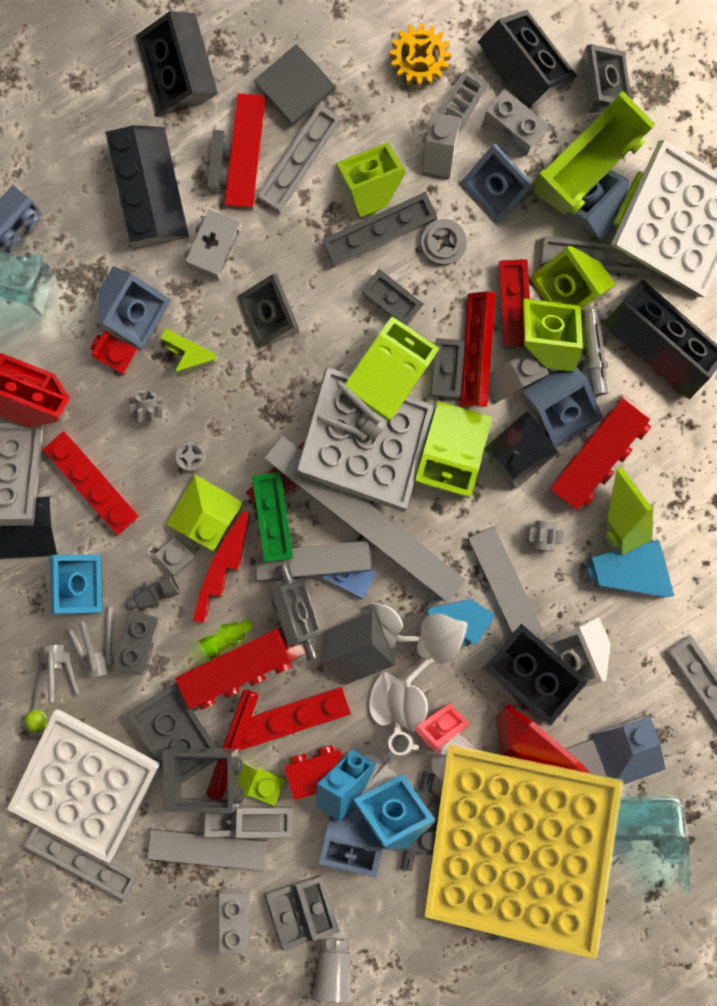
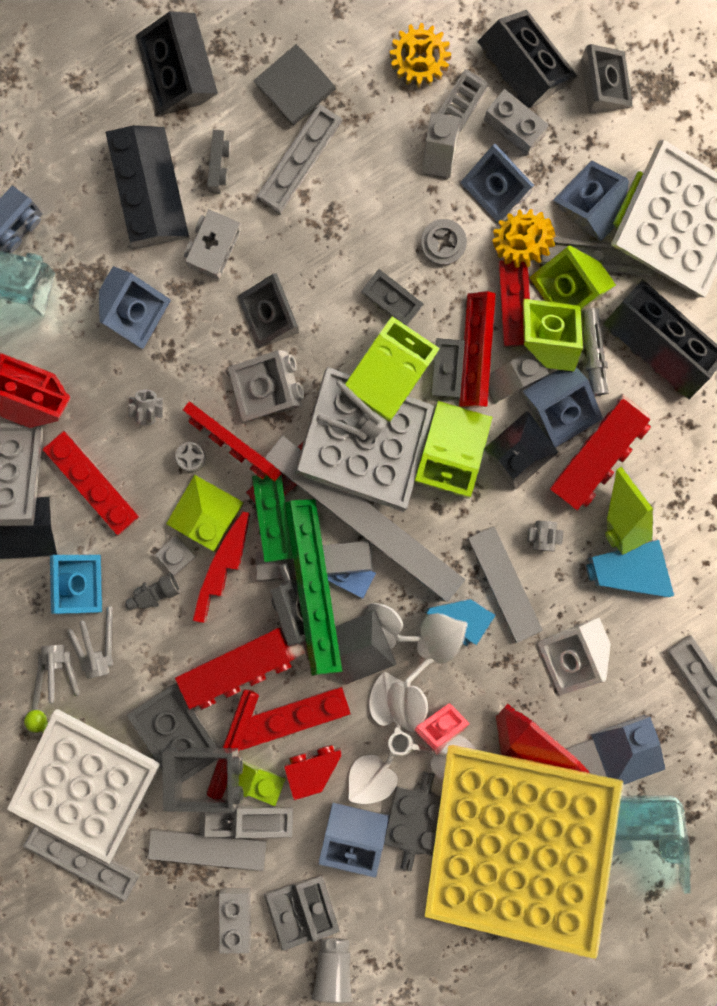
red bracket [90,331,138,375] -> none
dark grey brick [114,610,162,675] -> none
lime slope [160,328,219,375] -> none
clear neon green piece [199,619,253,660] -> none
red tile [225,93,266,209] -> none
dark azure slope [316,750,376,822] -> none
dark grey plate [322,192,438,267] -> none
lime slope [336,142,406,218] -> none
dark azure slope [353,774,435,849] -> none
black slope [480,624,588,726] -> none
lime windscreen [532,91,656,215] -> none
none -> red plate [182,401,282,482]
none -> light grey plate [228,350,304,422]
none -> green plate [285,499,342,676]
none -> yellow gear [492,209,556,268]

